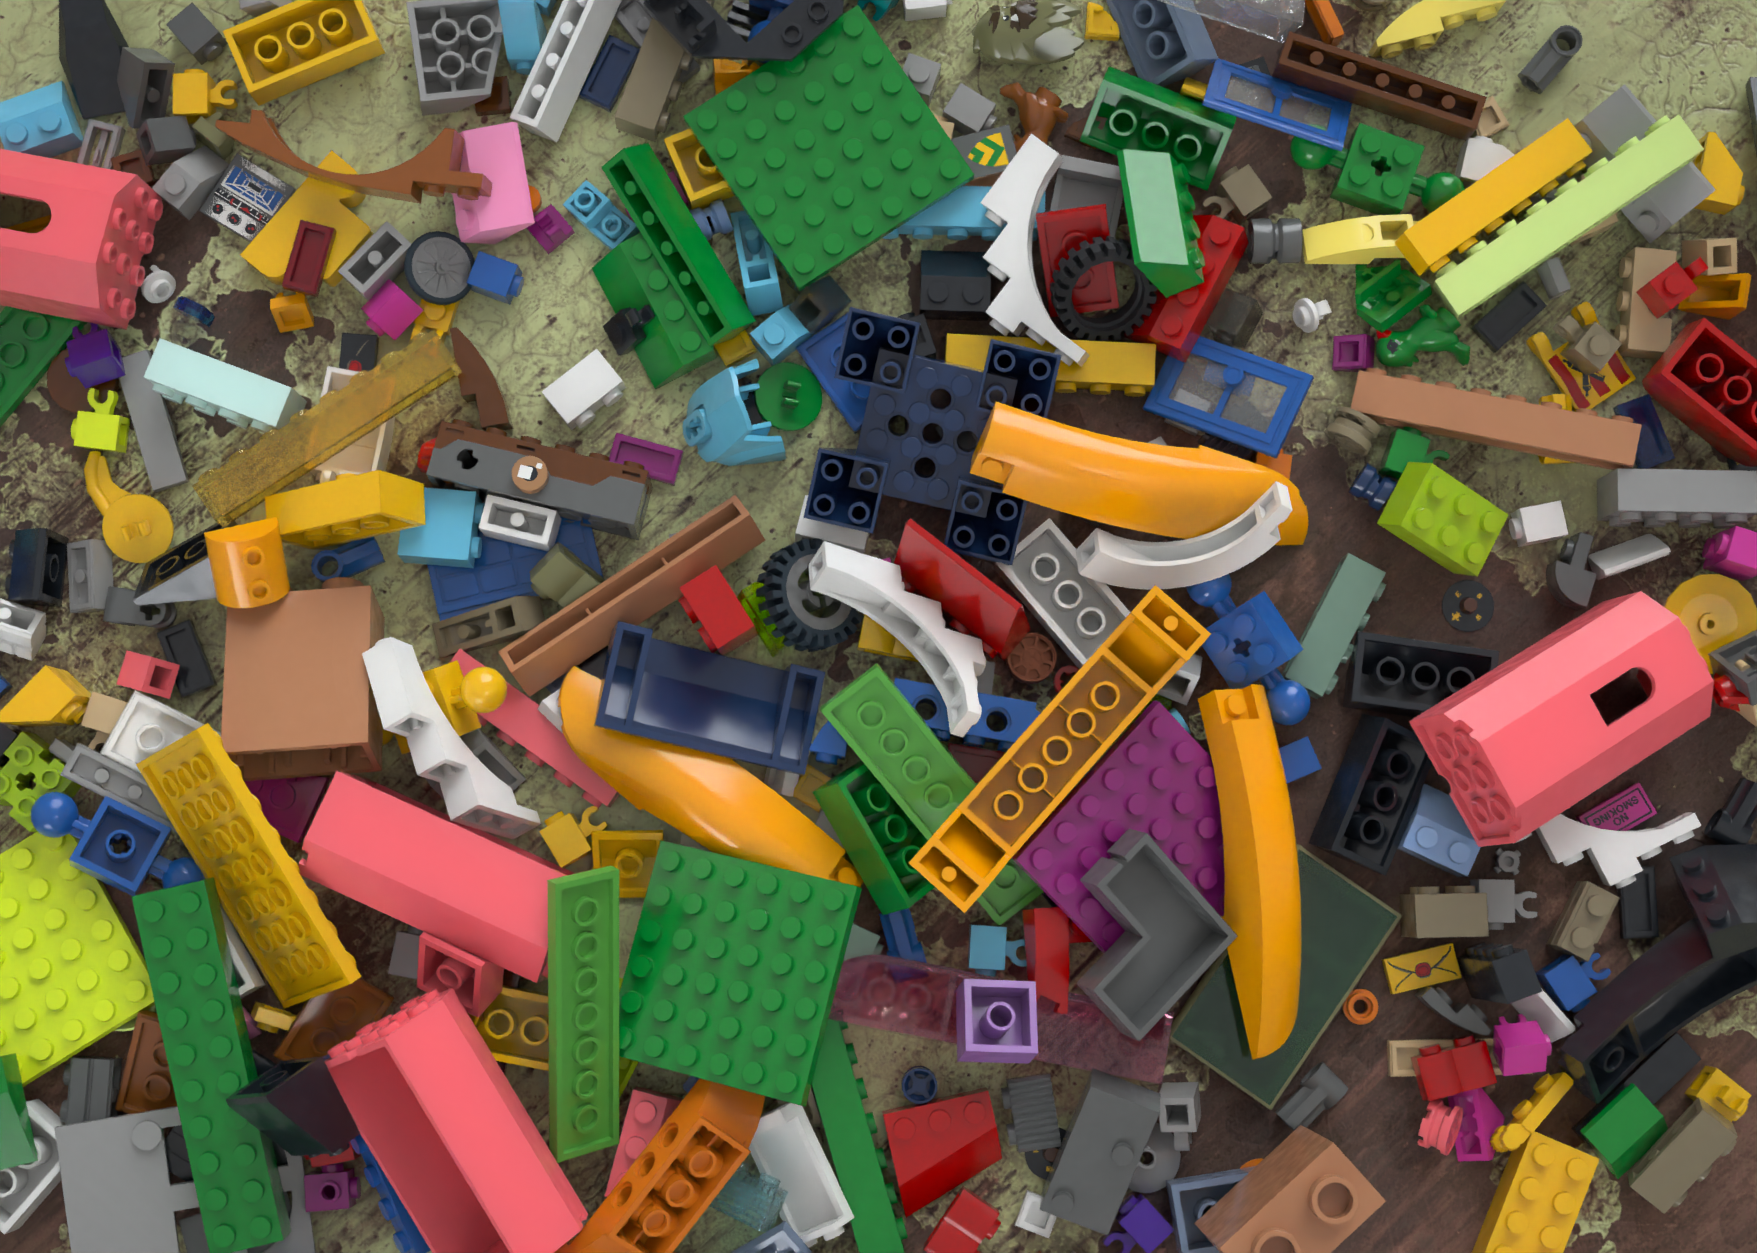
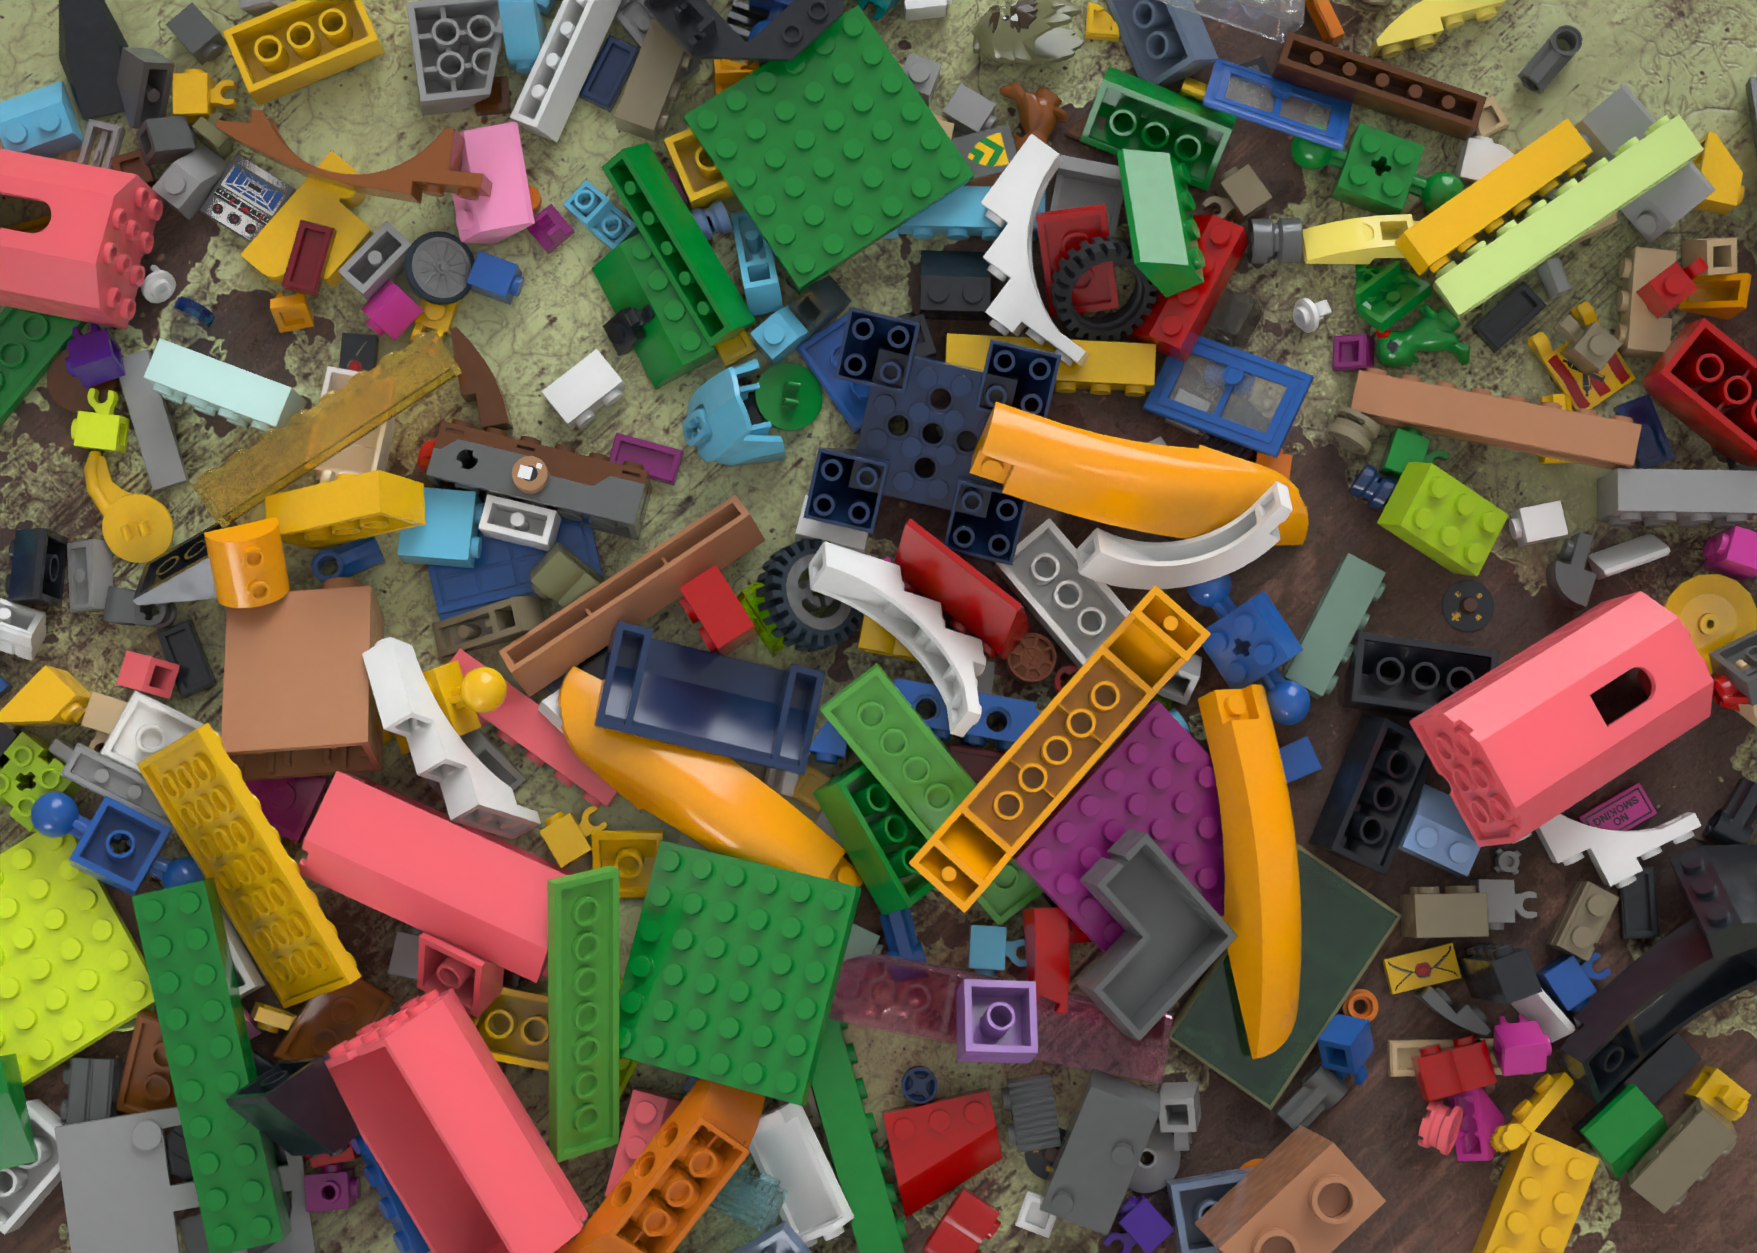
none -> blue brick [1318,1014,1374,1085]

